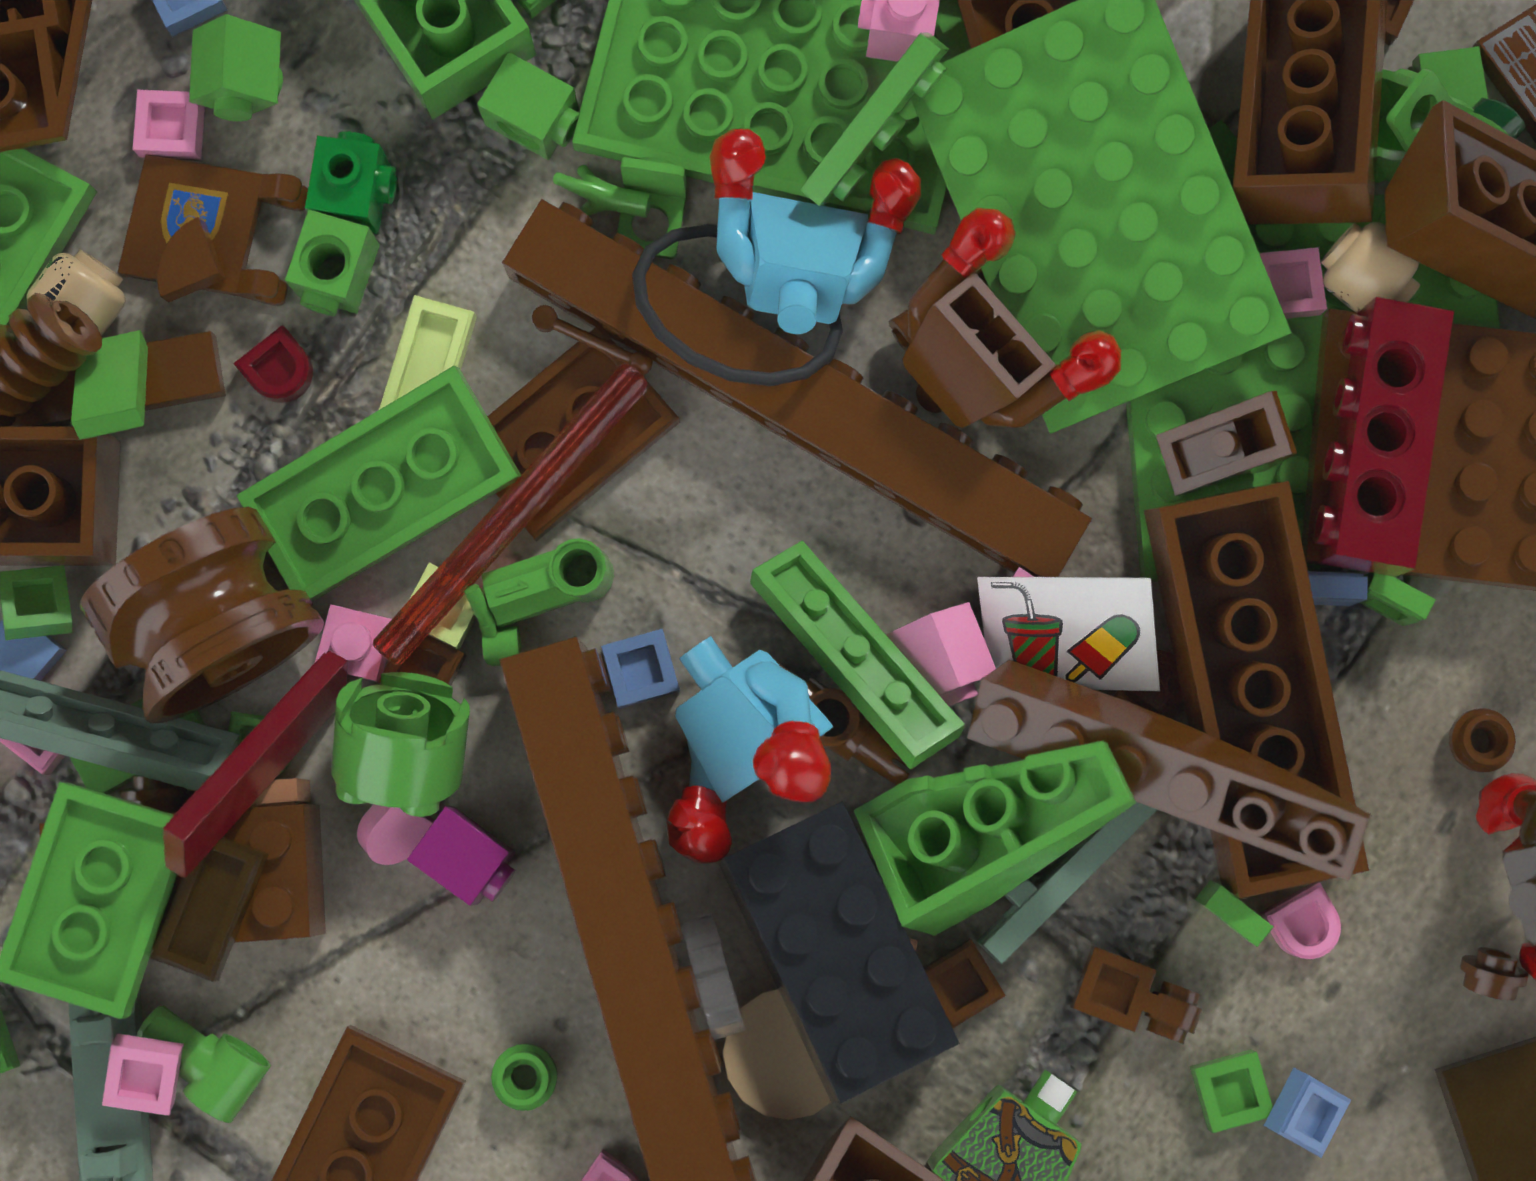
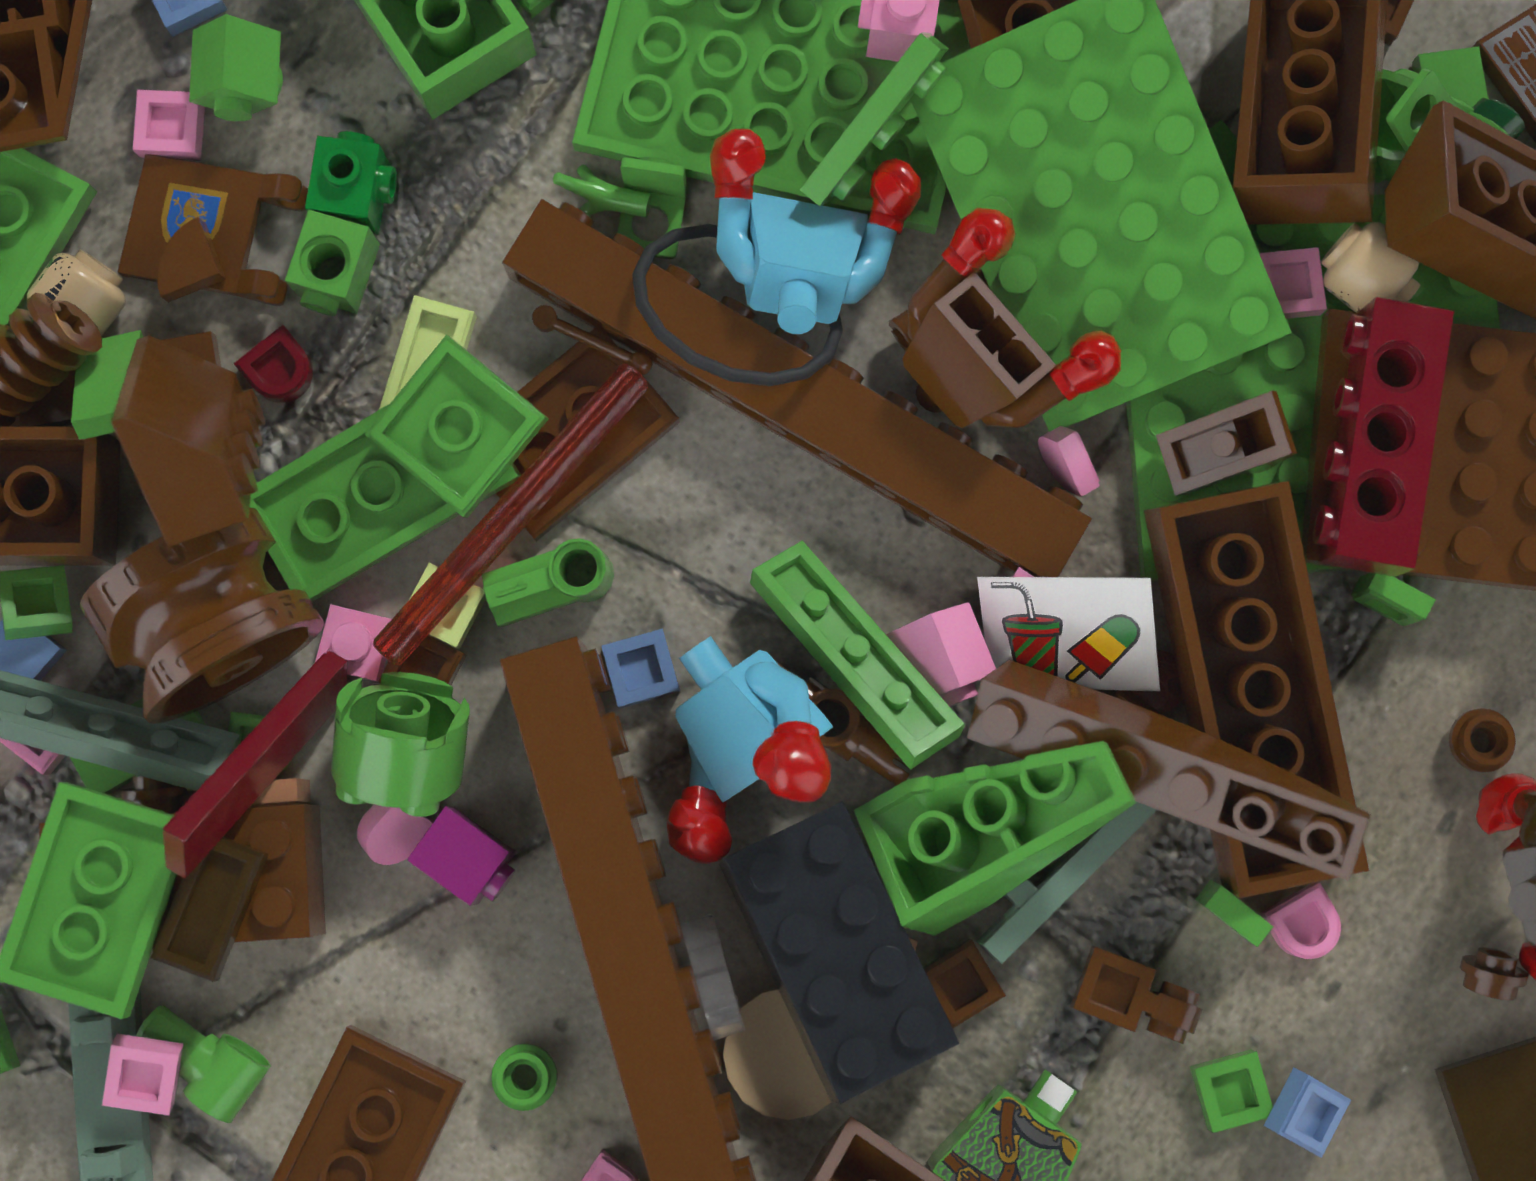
bright green hand [464,584,522,666] -> none
bright green brick [477,52,580,161] -> none
medium blue tile [1308,571,1368,606] -> none
none -> reddish brown slope [111,335,265,547]
none -> bright green tile [365,334,549,518]
none -> bright pink tile [1038,426,1100,497]

